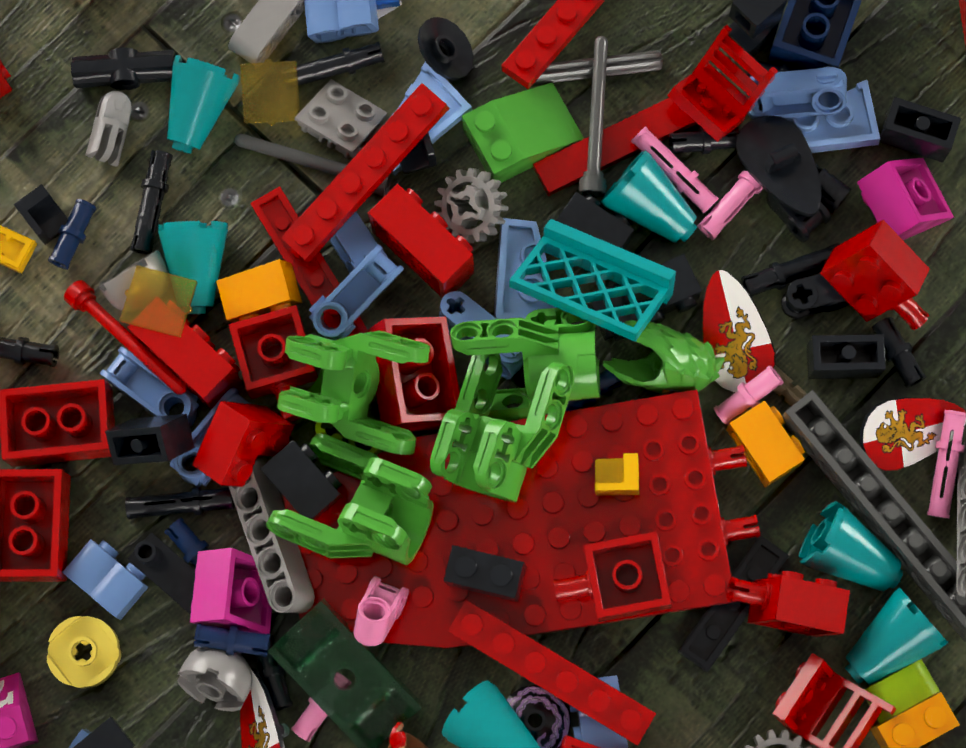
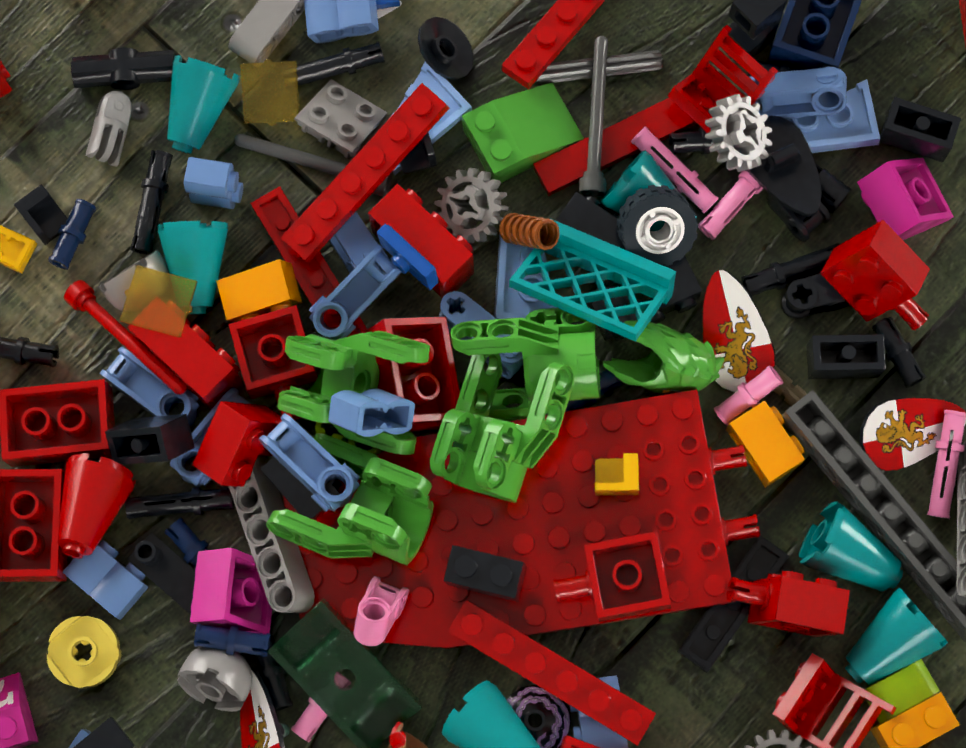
none -> red cone [57,453,136,559]
none -> medium blue brick [184,157,243,209]
none -> medium blue piece [259,413,360,512]
none -> medium blue brick [328,388,415,437]
none -> blue plate [377,224,439,291]
none -> dark orange piece [499,213,560,250]
none -> black wheel [617,185,698,266]
none -> light grey gear [705,94,772,172]

